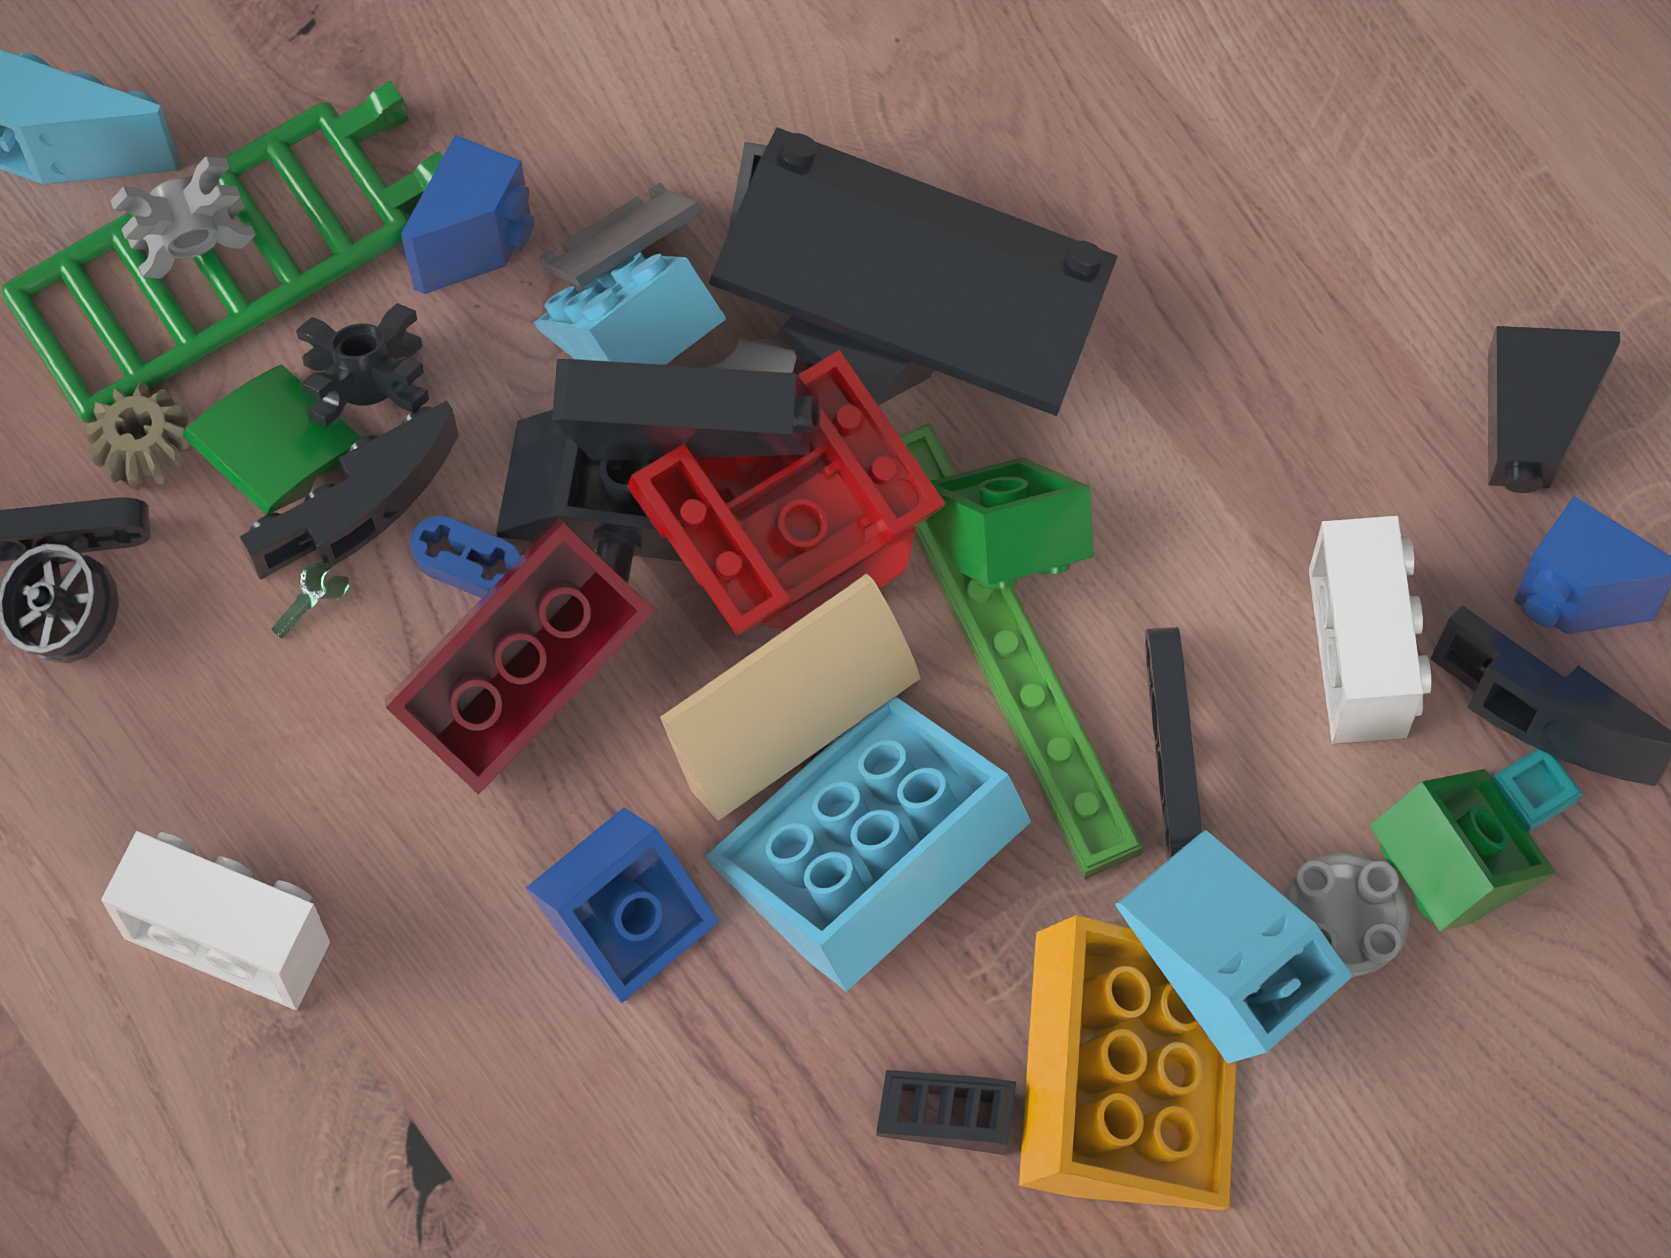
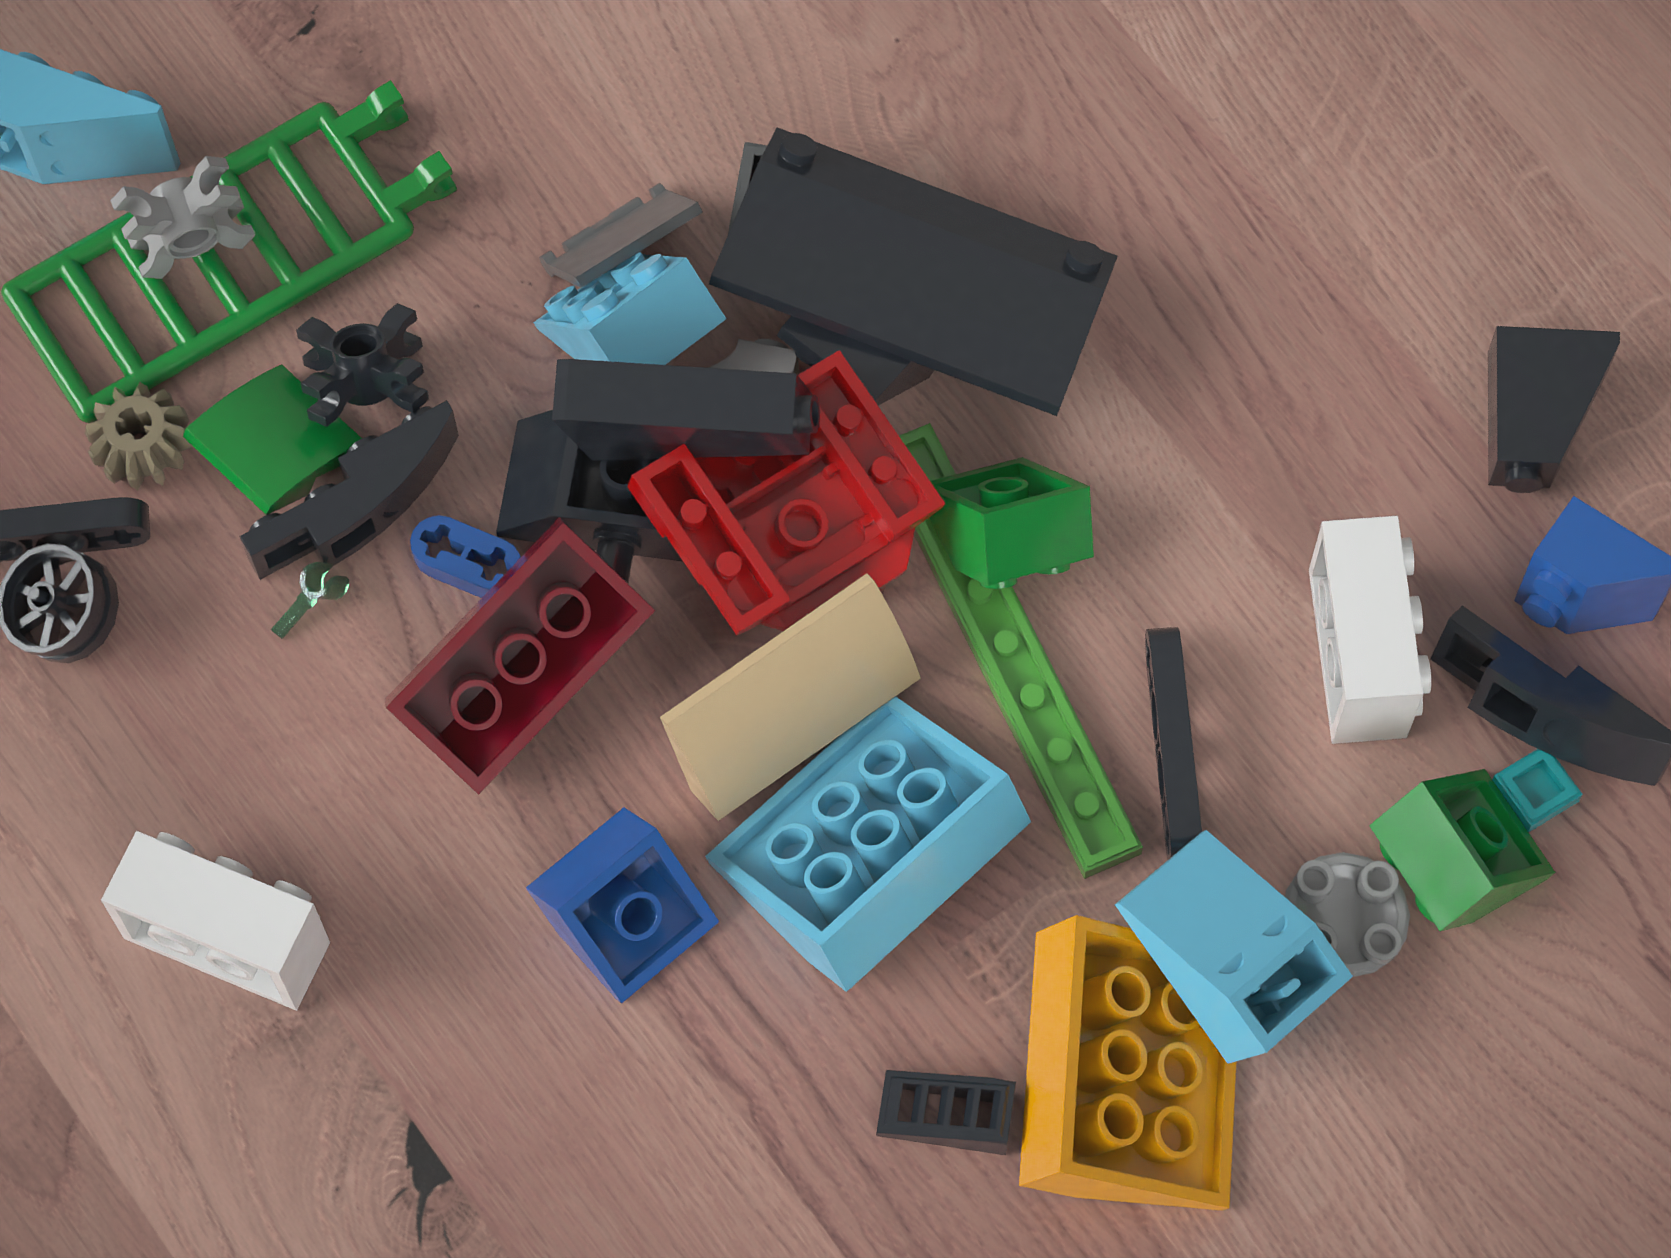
blue slope [401,135,534,294] -> none

